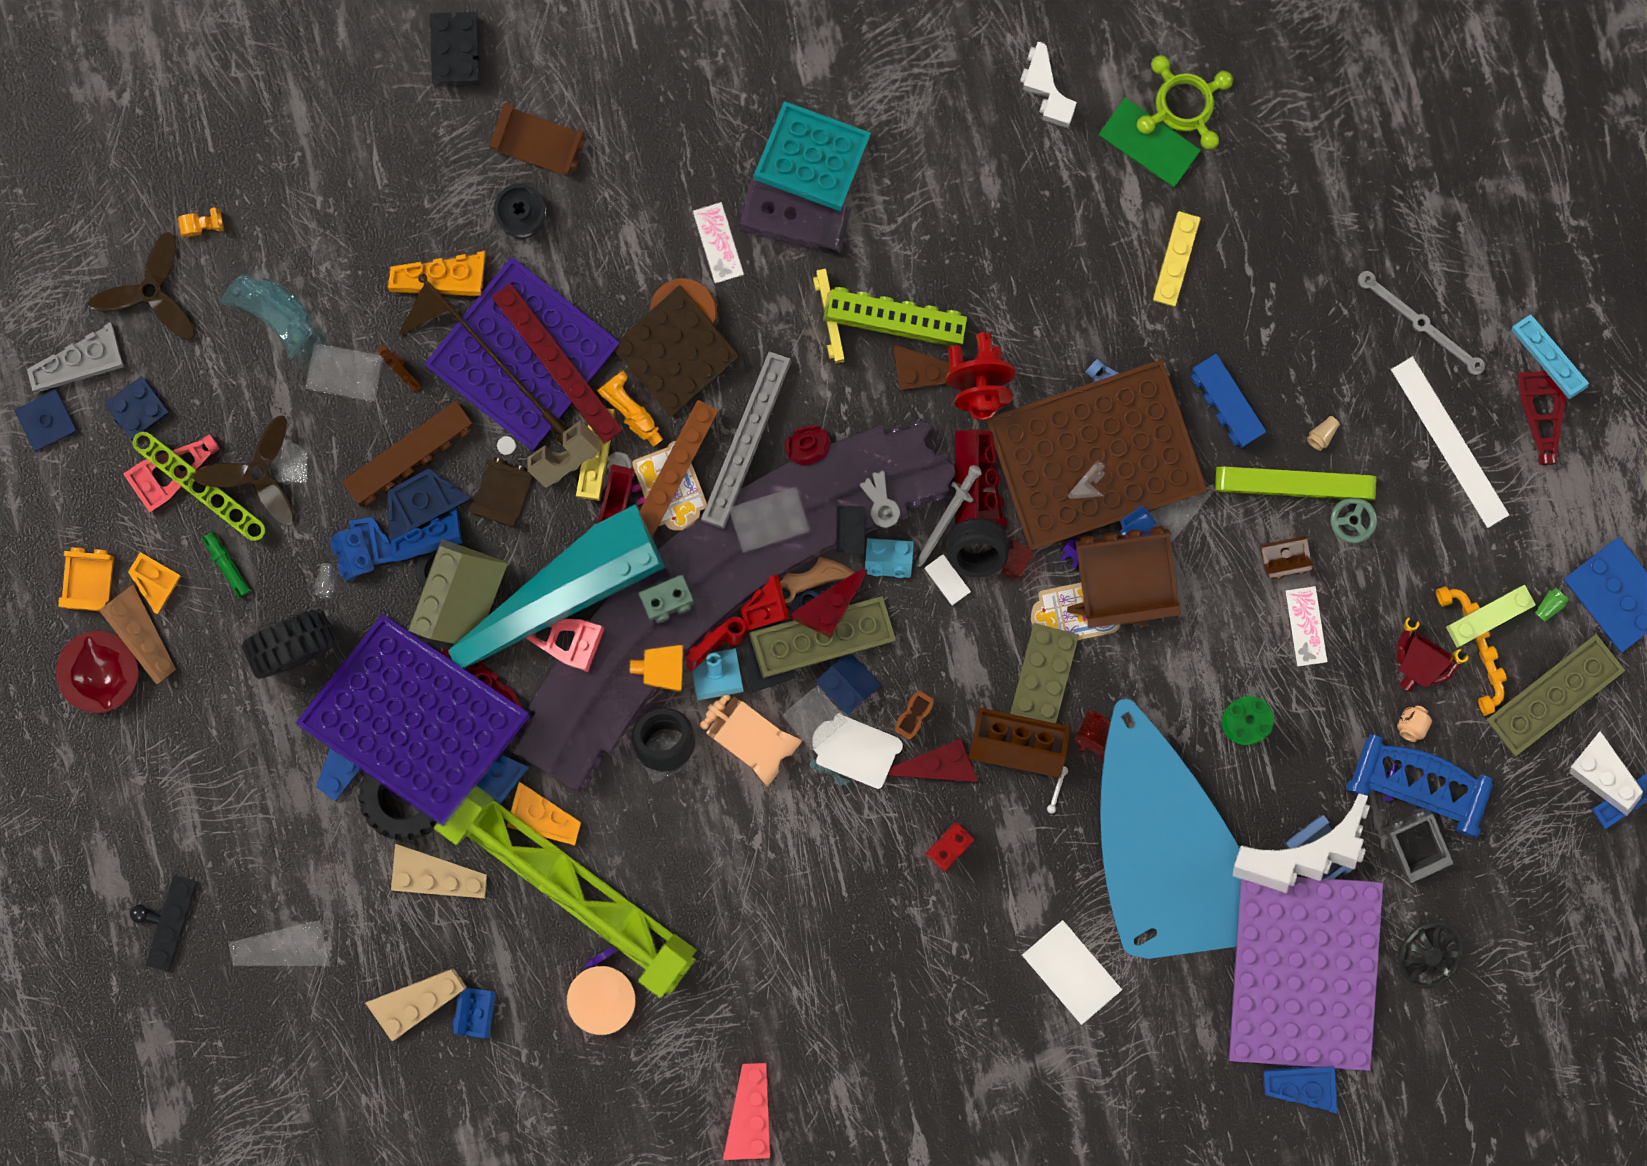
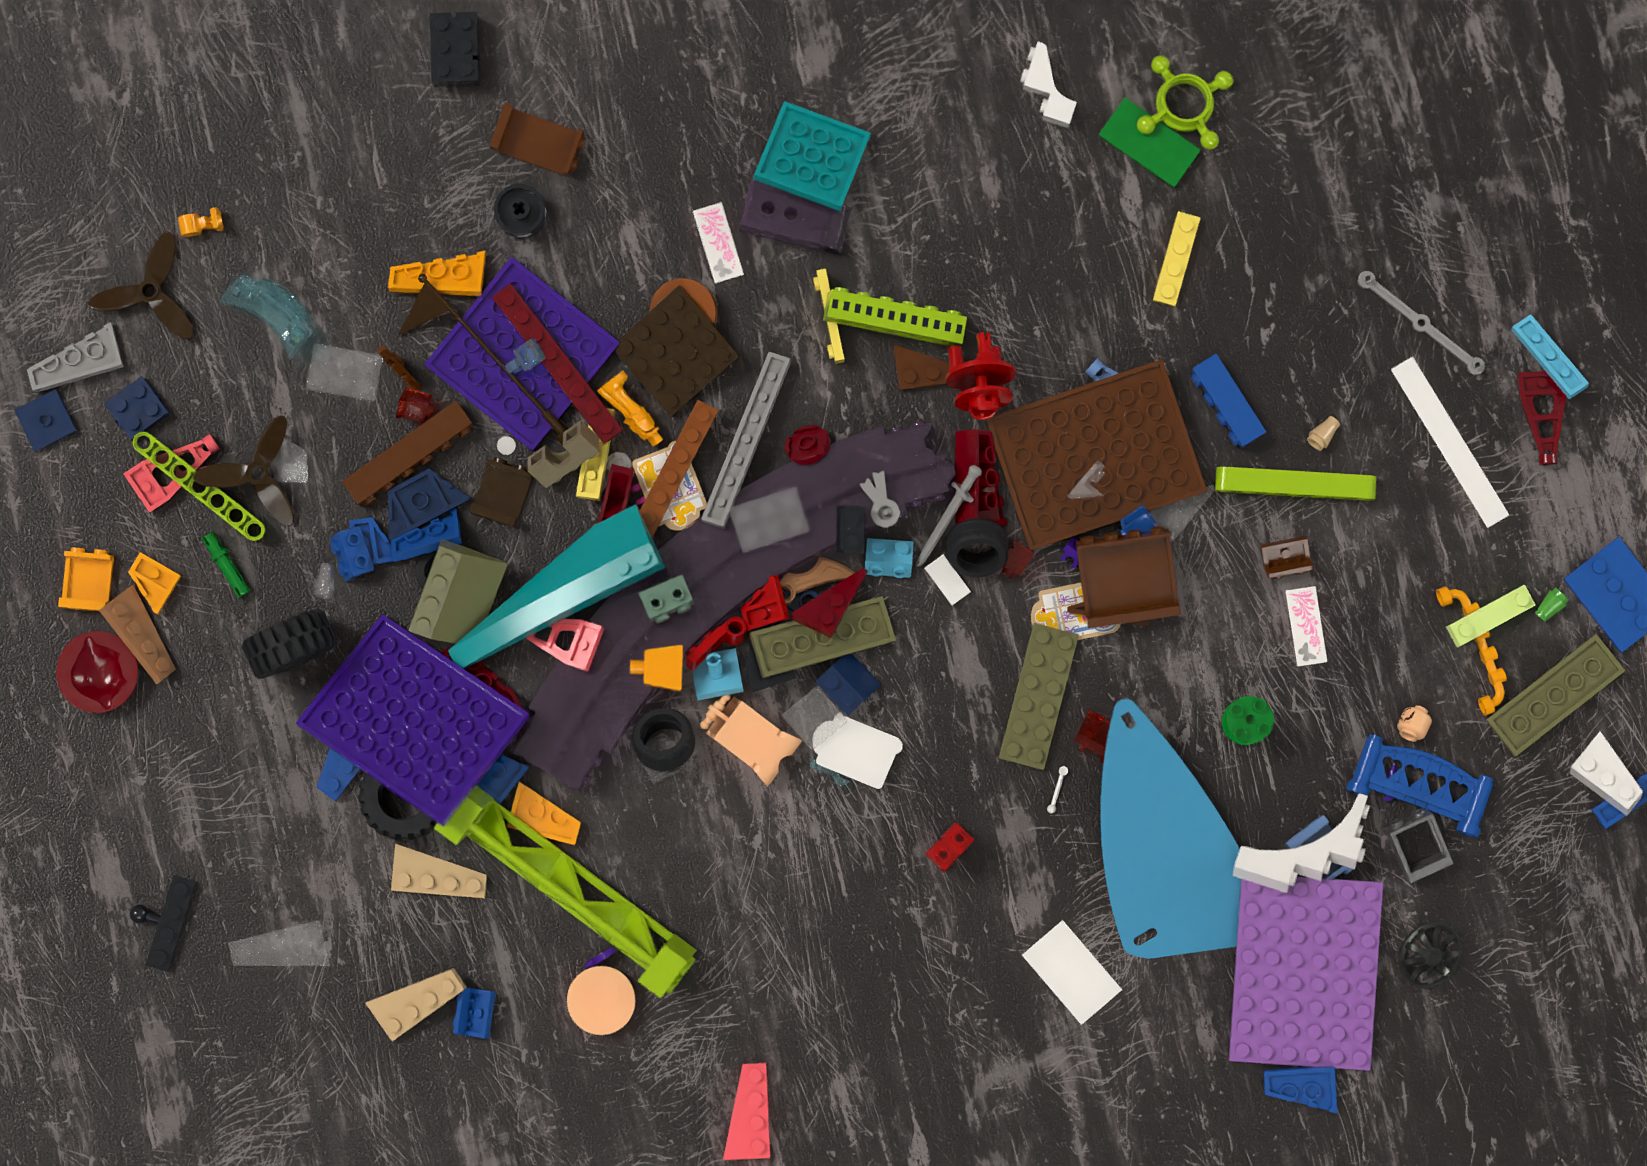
dark red wing [887,739,978,782] -> none
dark orange brick [895,691,933,740] -> none
reddish brown slope [968,707,1070,778] -> none
sand green piece [1331,498,1377,543] -> none
dark red torso [1396,617,1468,692] -> none
none -> clear red window [396,387,434,423]
none -> clear light blue plate [505,339,546,374]

